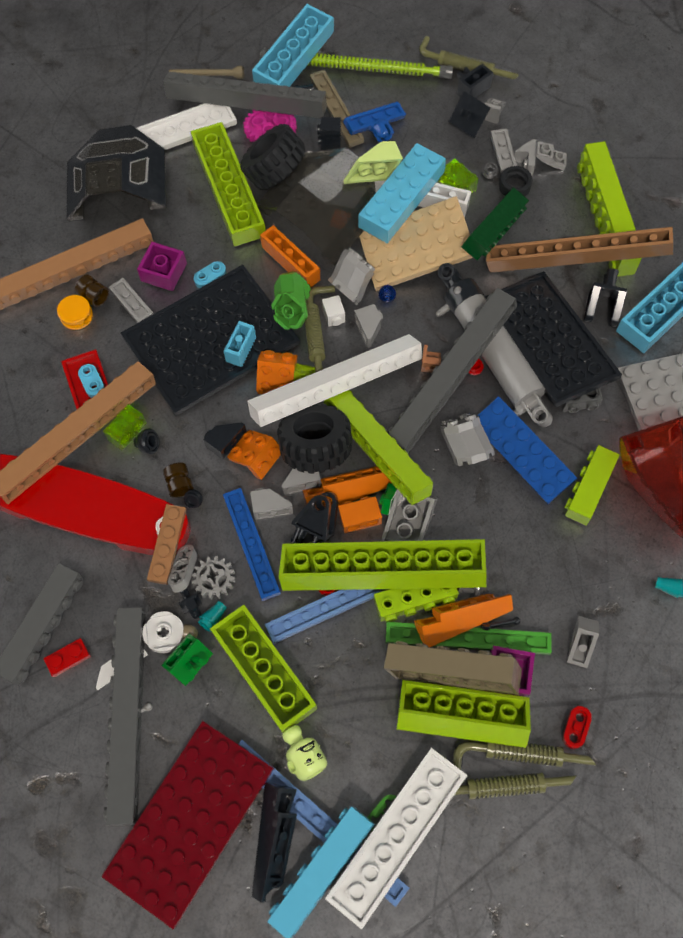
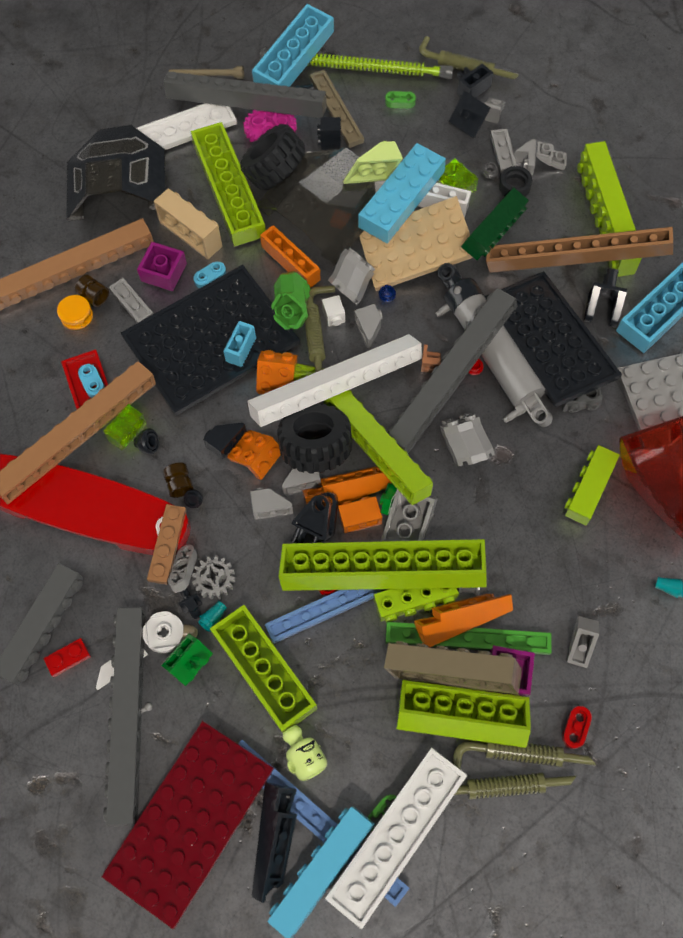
blue plate [223,488,281,601] -> none
blue plate [343,101,406,143] -> none
blue plate [477,397,577,505] -> none
black hinge [482,617,521,630] -> none
none -> tan brick [154,188,222,259]
none -> bright green beam [385,91,416,109]

